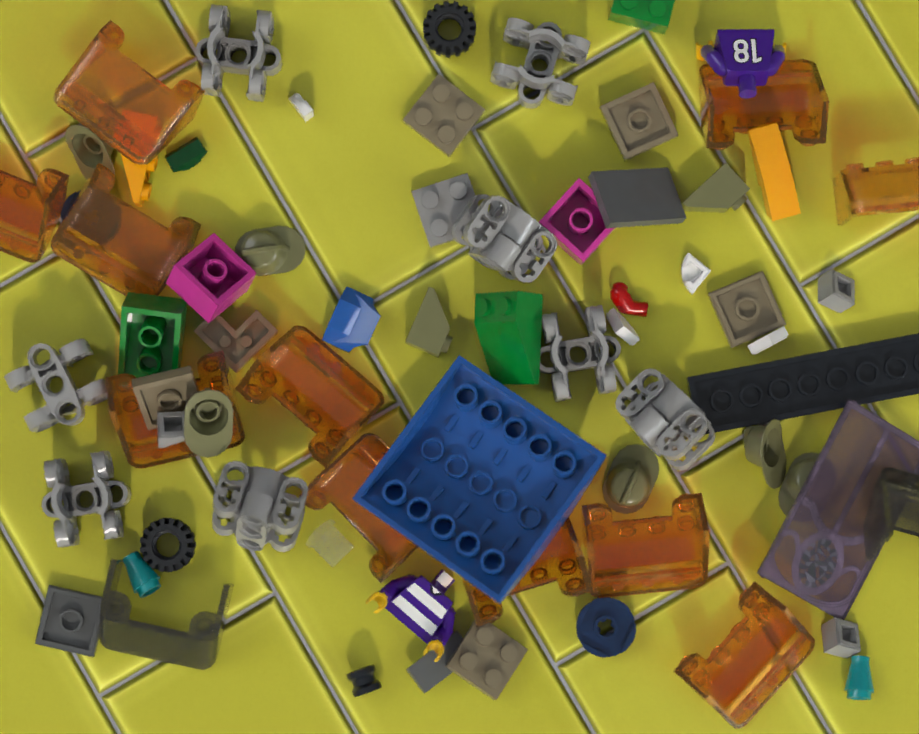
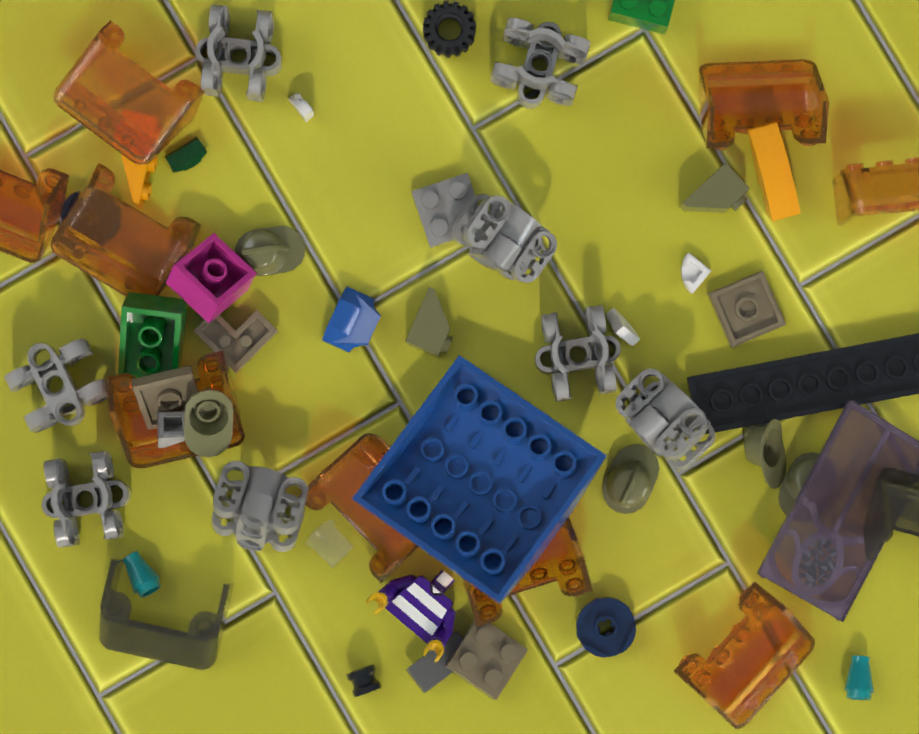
dark grey tile [35,585,109,657] -> none
olive piece [65,120,115,188] -> none
black tyre [140,518,196,572] -> none
clear orange windscreen [235,326,384,468] -> none
dark tan plate [403,74,485,157] -> none
green slope [474,291,543,385] -> none
dark pink brick [539,178,615,265] -> none
clear orange windscreen [582,493,710,598] -> none
dark grey tile [588,167,687,228] -> none
dark tan plate [600,82,678,161] -> none
red arm [610,282,648,317] -> none
dark purple torso [695,29,787,99] -> none
white tile [748,326,789,355] -> none
light grey slope [818,269,855,313] -> none
light grey slope [821,617,861,658] -> none

